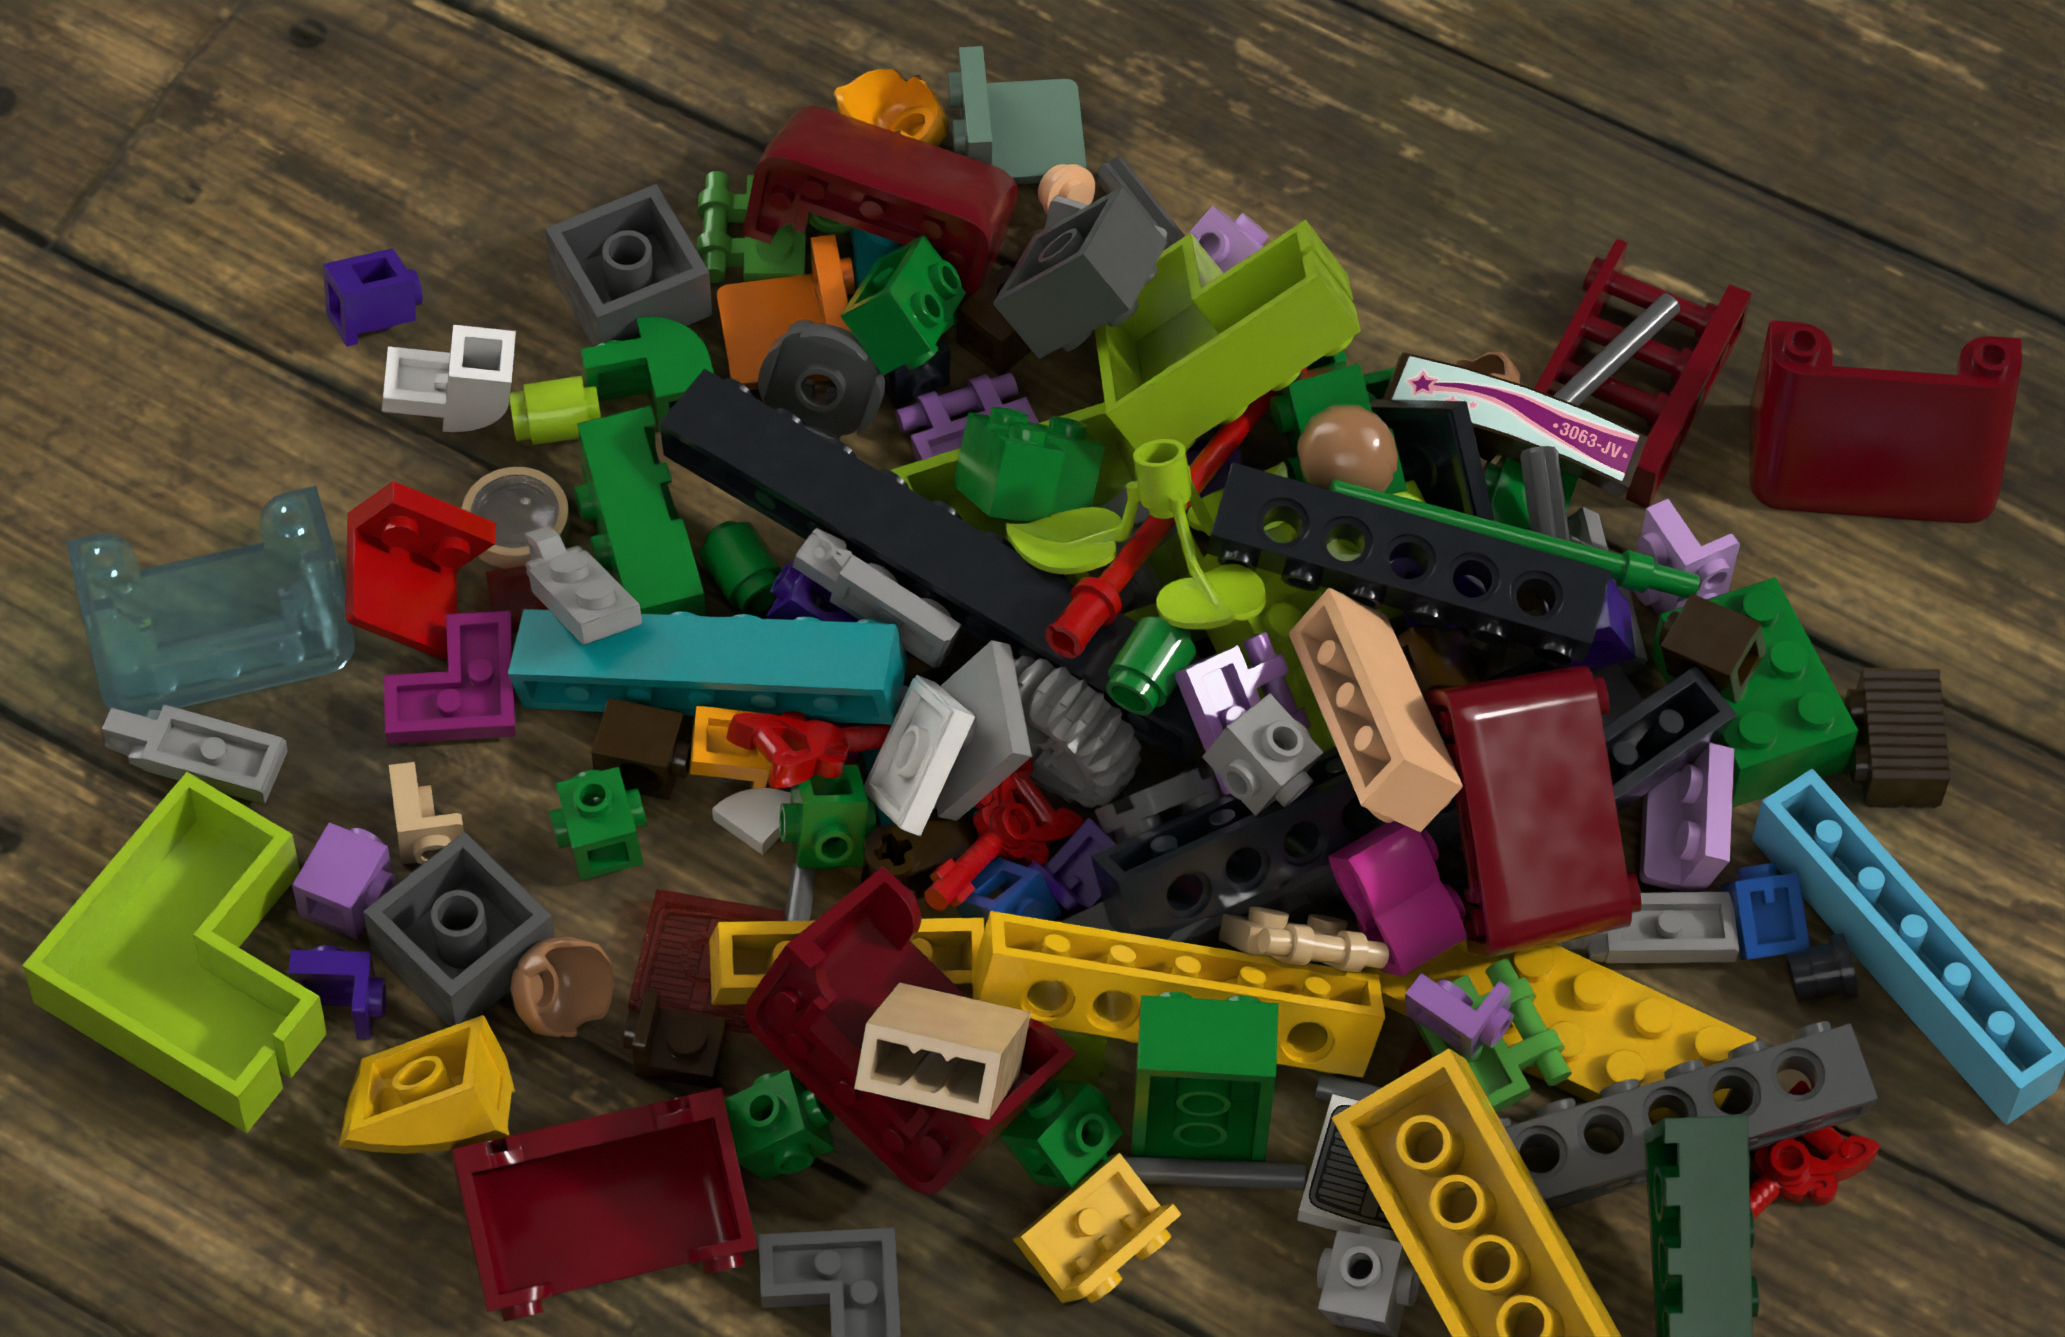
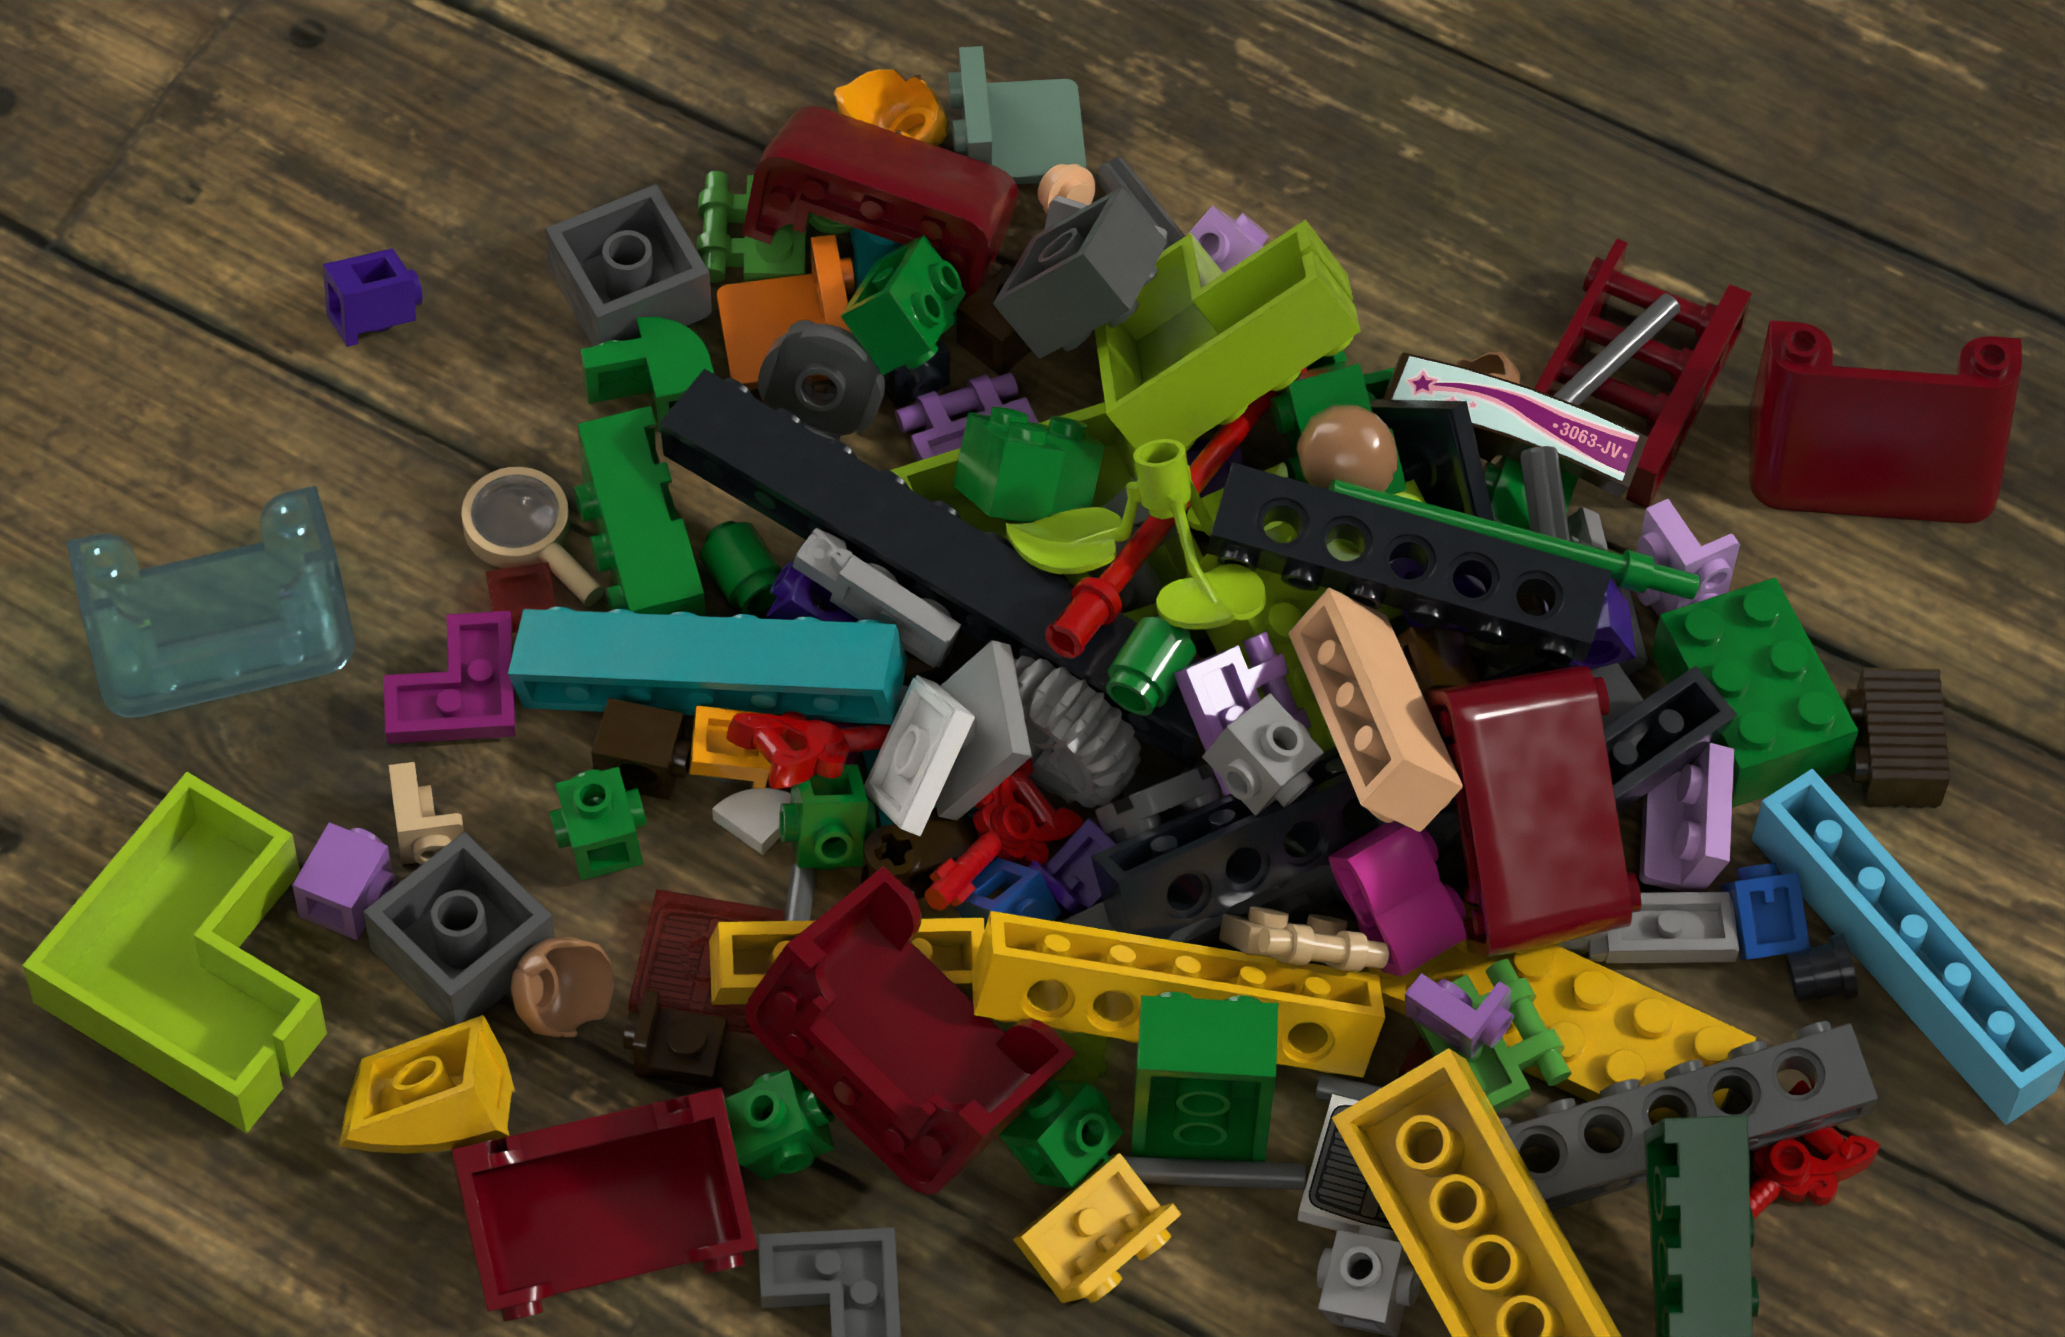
light grey hinge [102,704,288,805] -> none
dark purple bracket [288,945,387,1040] -> none
red bracket [345,481,496,661] -> none
white brick [382,325,516,432] -> none
lime brick [509,376,601,445] -> none
light grey hinge [525,526,642,645] -> none
tan brick [854,983,1031,1120] -> none
dark brown brick [1659,593,1767,704] -> none

